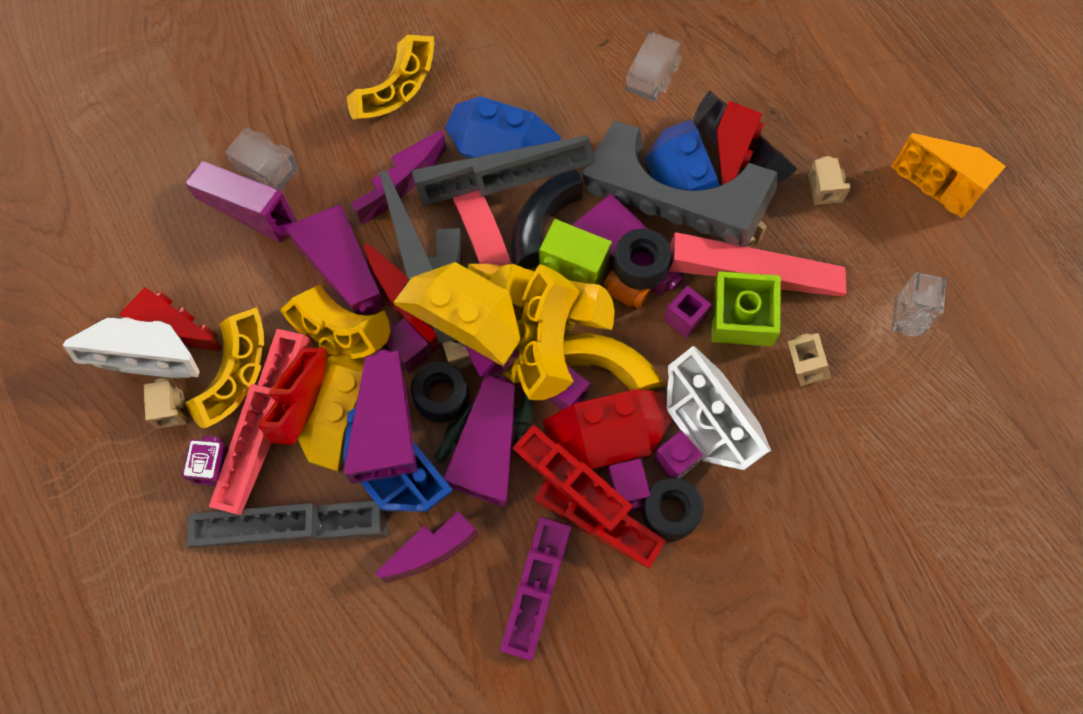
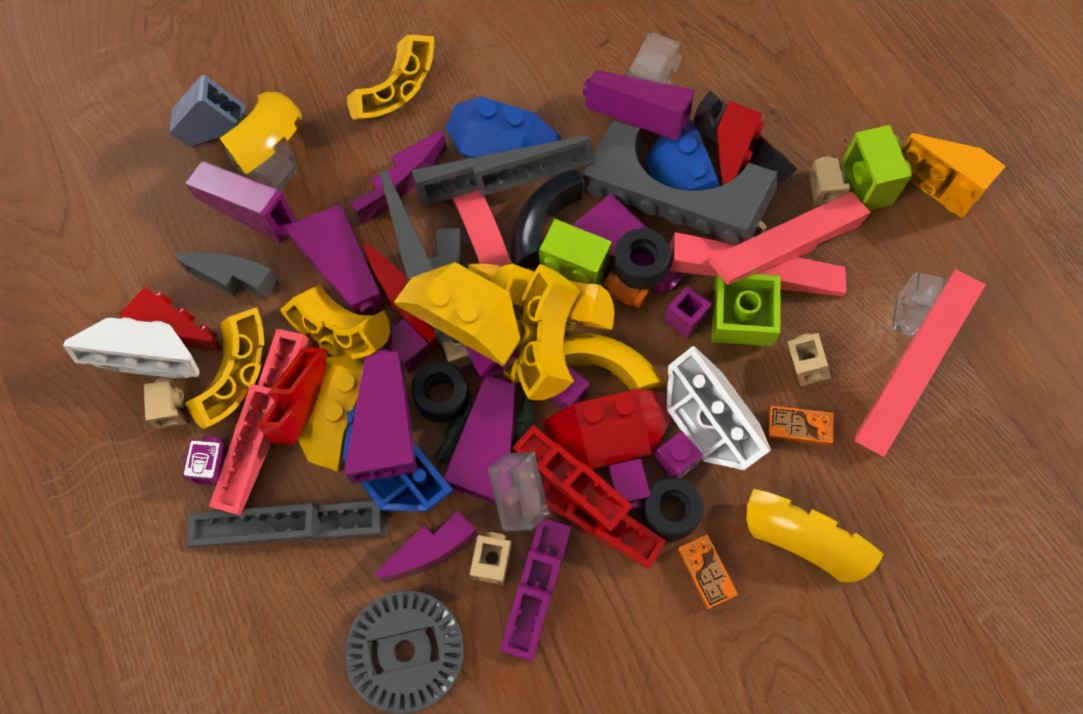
none -> sand blue slope [169,75,245,147]
none -> dark grey slope [175,252,279,300]
none -> yellow brick [219,92,302,175]
none -> dark grey piece [345,590,464,714]
none -> tan brick [470,532,512,585]
none -> clear brick [488,452,549,531]
none -> magenta slope [583,70,695,140]
none -> tile [677,534,738,610]
none -> coral slope [709,191,871,285]
none -> yellow brick [746,489,883,583]
none -> tile [767,406,834,446]
none -> lime brick [840,125,912,211]
none -> coral slope [854,269,986,457]

